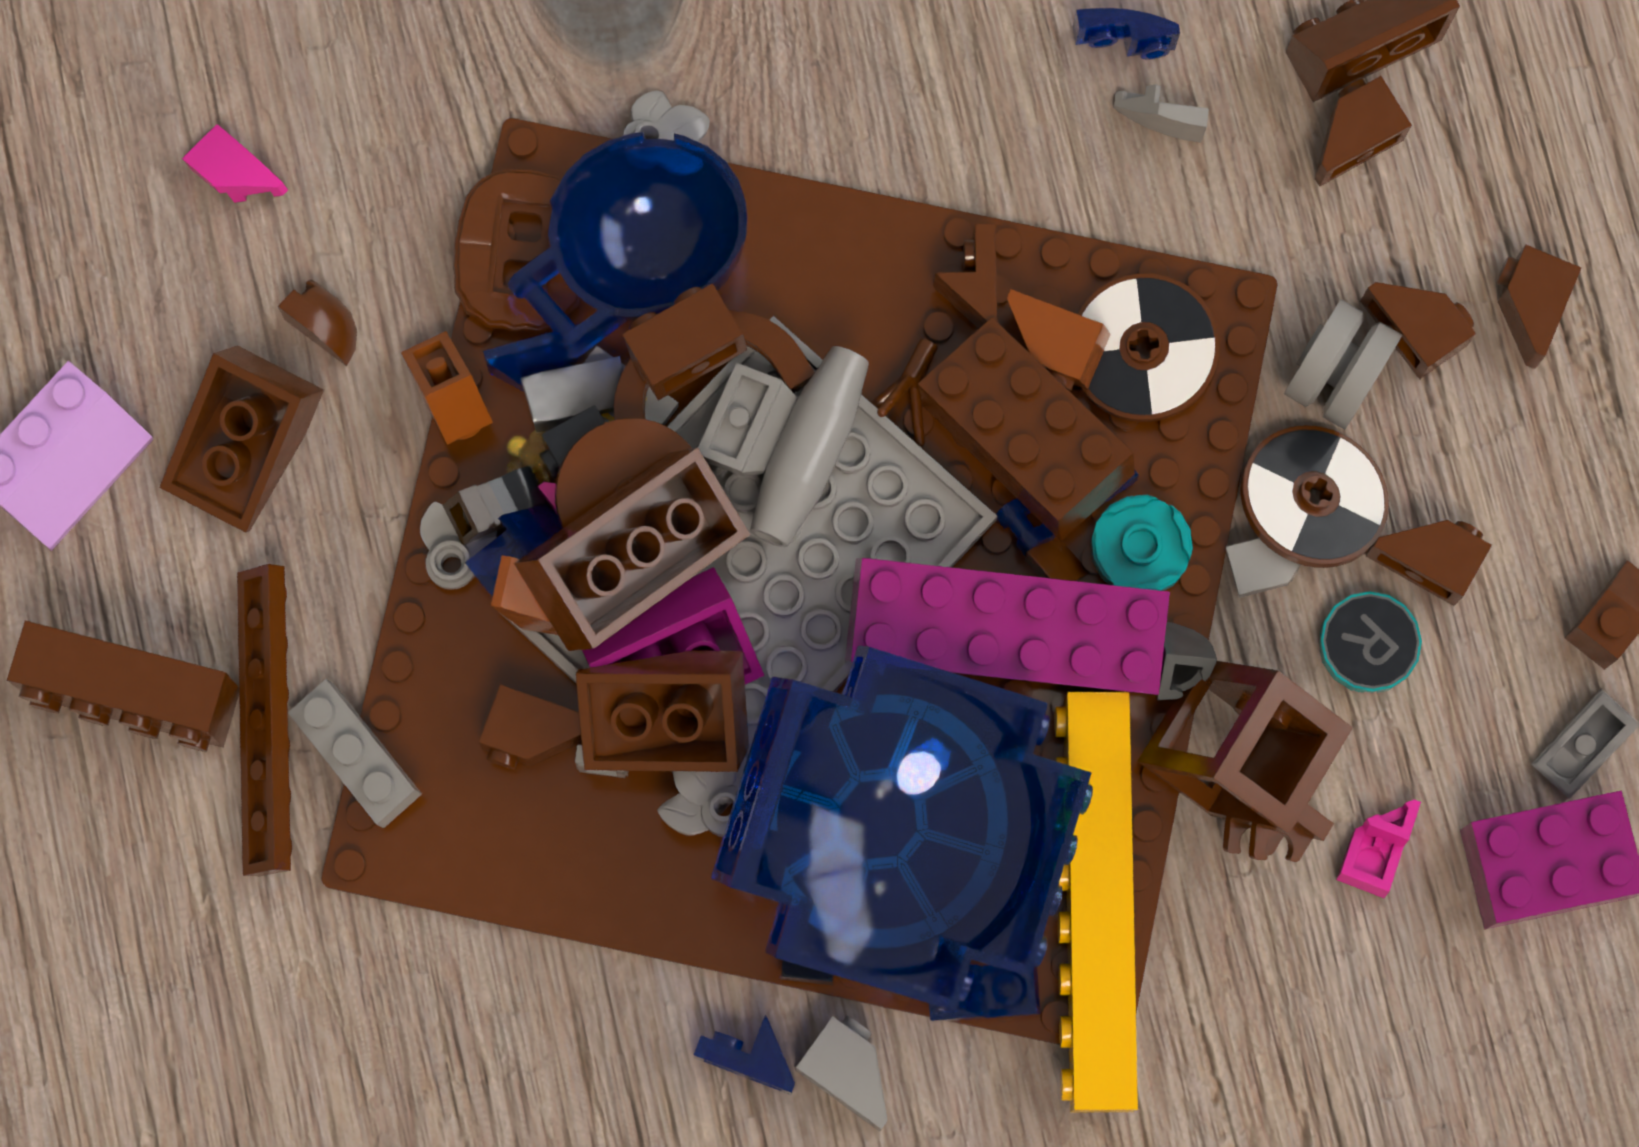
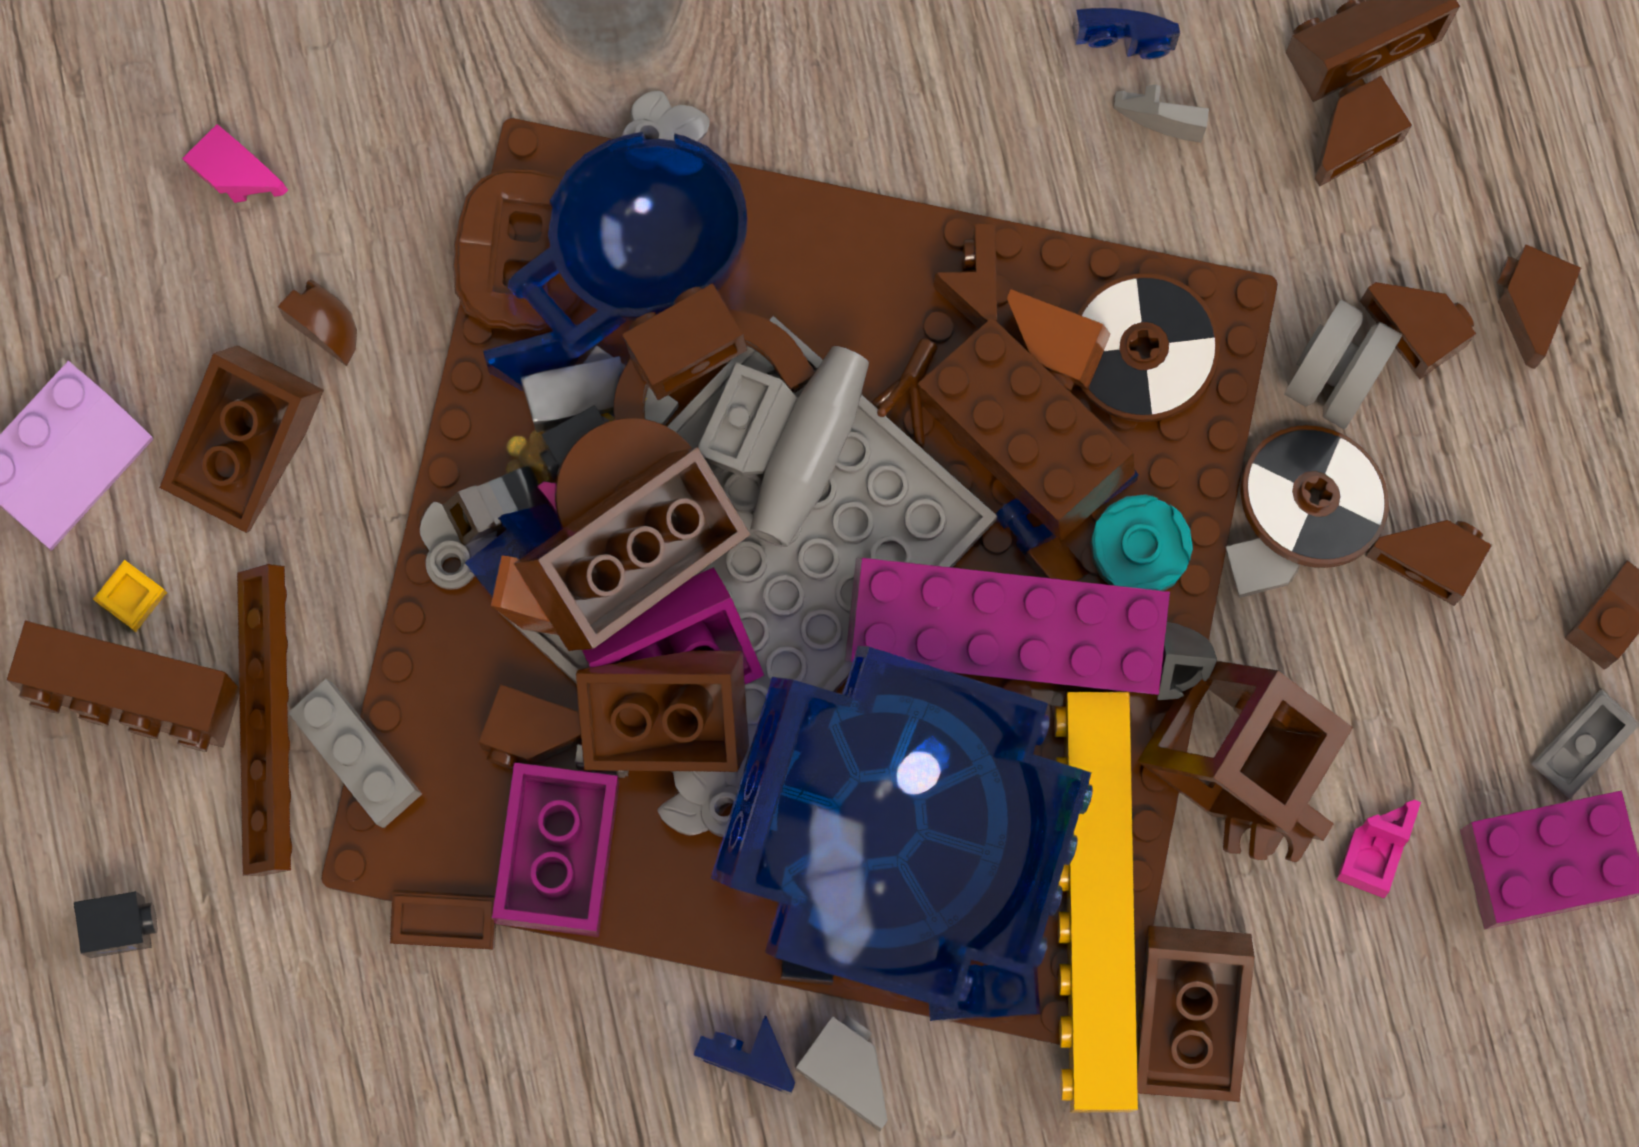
dark orange slope [401,331,493,445] -> none
black tile [1319,591,1422,693] -> none
none -> black brick [74,891,158,958]
none -> yellow tile [93,560,167,632]
none -> reddish brown tile [390,890,496,950]
none -> magenta brick [492,763,620,937]
none -> reddish brown slope [1137,925,1255,1102]

